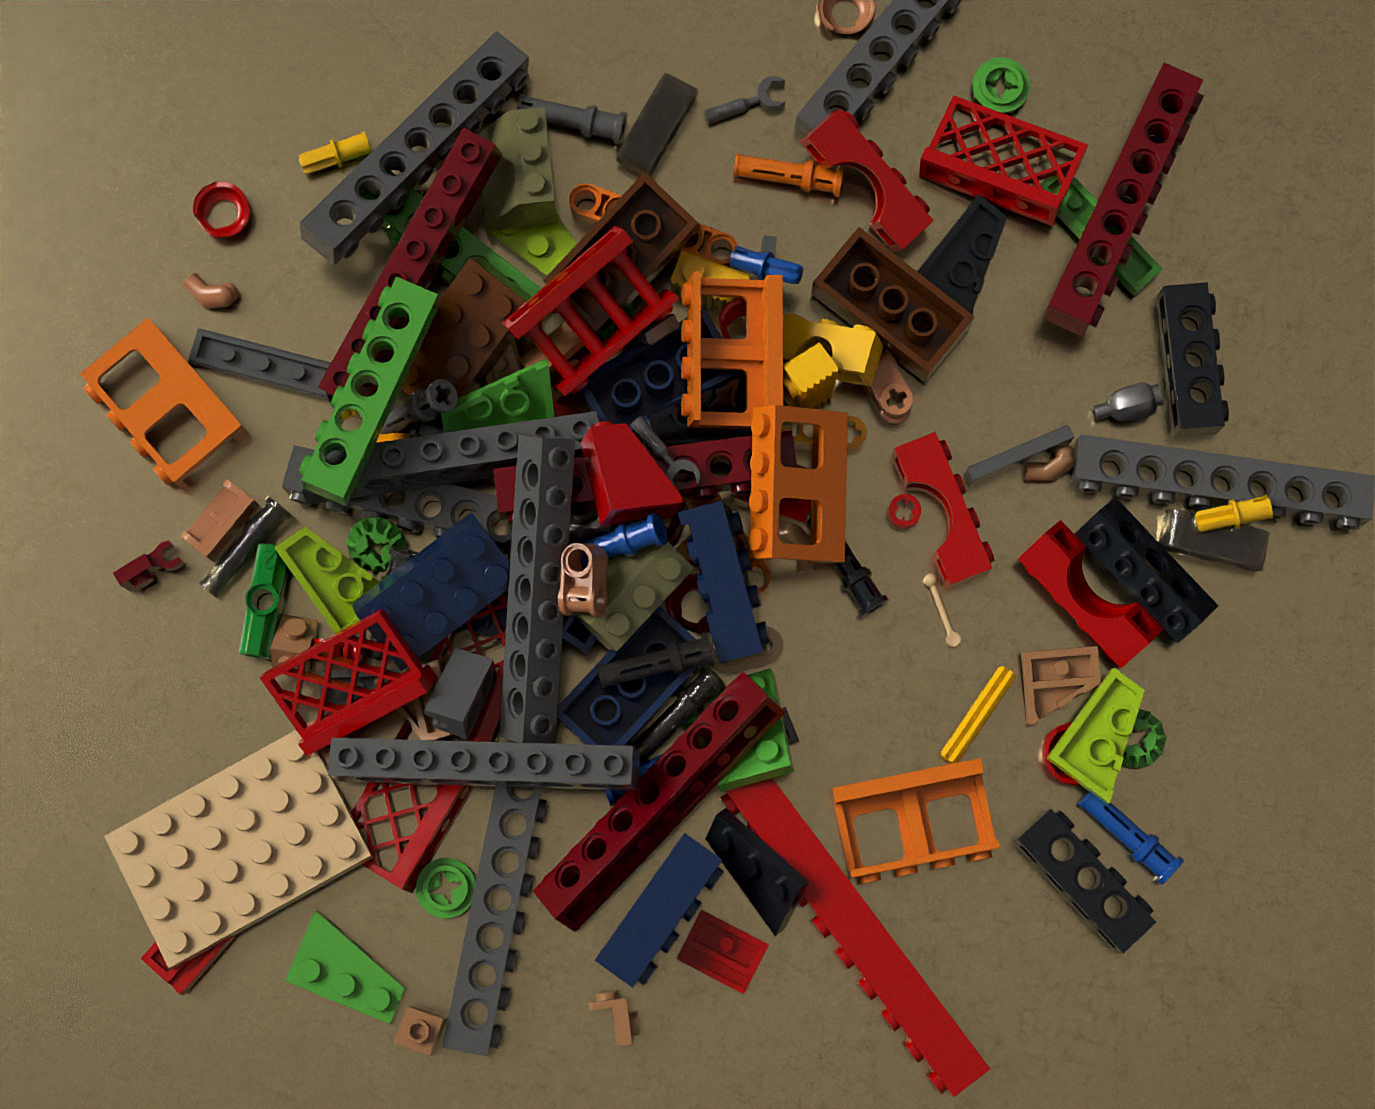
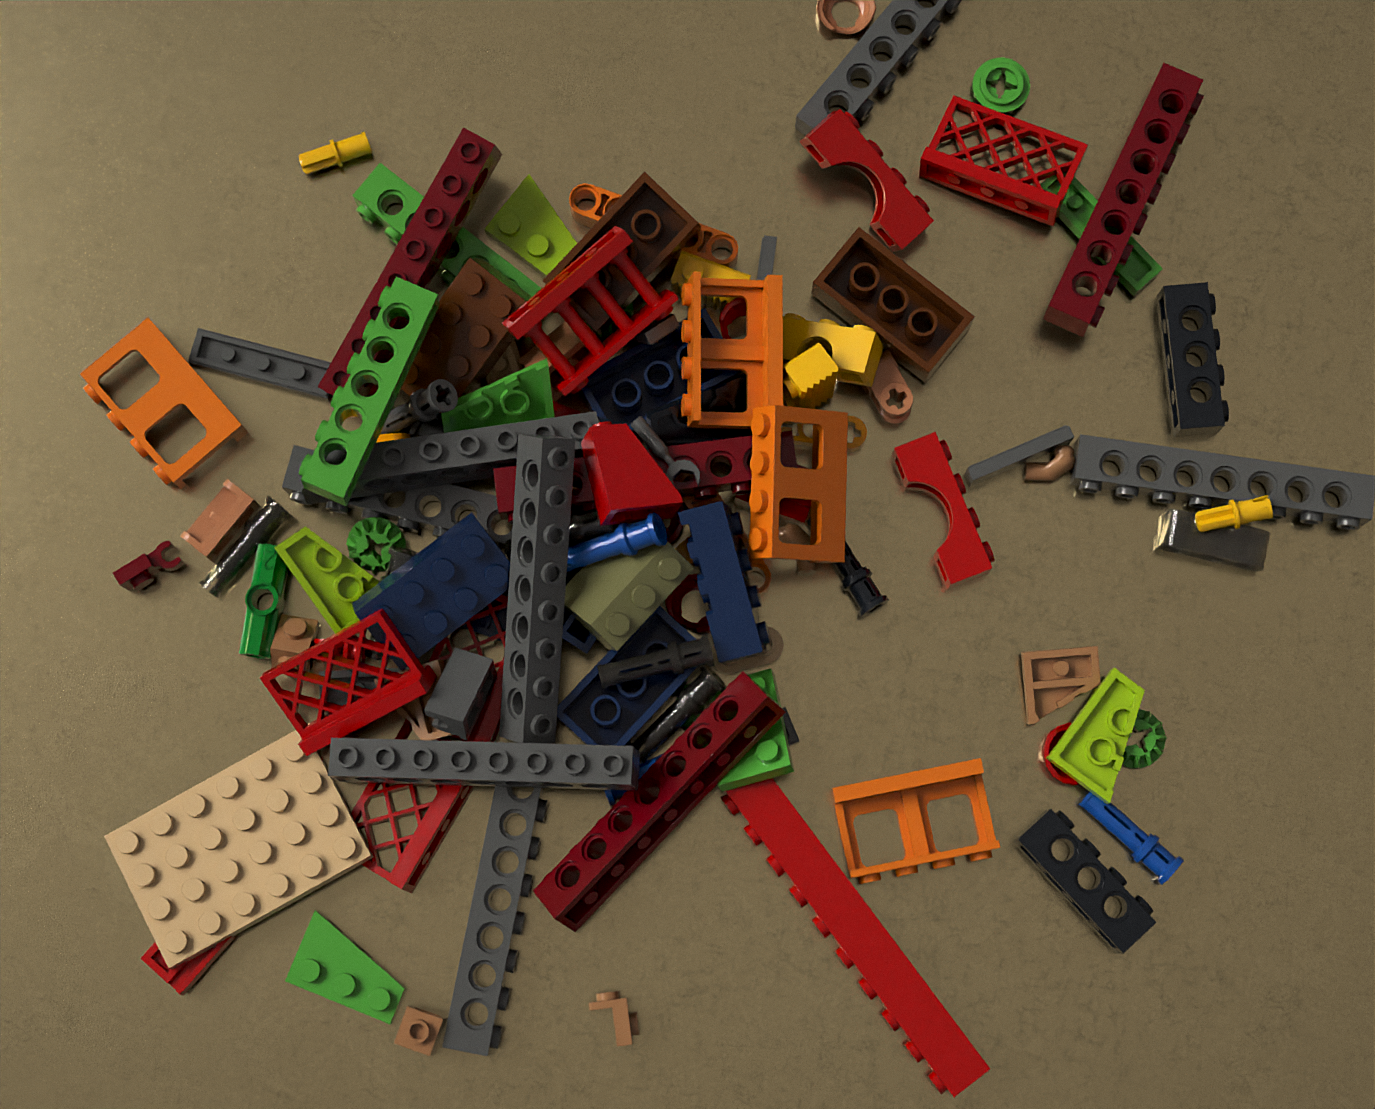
nougat arm [183,273,239,309] -> none
red piece [192,181,251,238] -> none
dark grey brick [300,31,529,266] -> none
bright green gear [416,858,476,919] -> none
olive slope [477,107,558,231] -> none
dark grey pin [516,94,627,145] -> none
nougat piece [558,543,608,618] -> none
dark blue brick [594,833,724,988] -> none
clear smoke beam [616,72,699,177] -> none
red plate [676,909,769,994] -> none
dark grey piece [704,76,785,124] -> none
black wing [705,808,809,936] -> none
blue axle [730,246,803,284] -> none
orange pin [733,153,845,197] -> none
red bush [887,494,921,529] -> none
black wing [917,194,1007,315] -> none
tan hinge [924,573,961,647] -> none
yellow axle [941,666,1016,764] -> none
red arch [1018,520,1164,668] -> none
black brick [1075,497,1219,643] -> none
flat silver plant [1094,382,1163,422] -> none

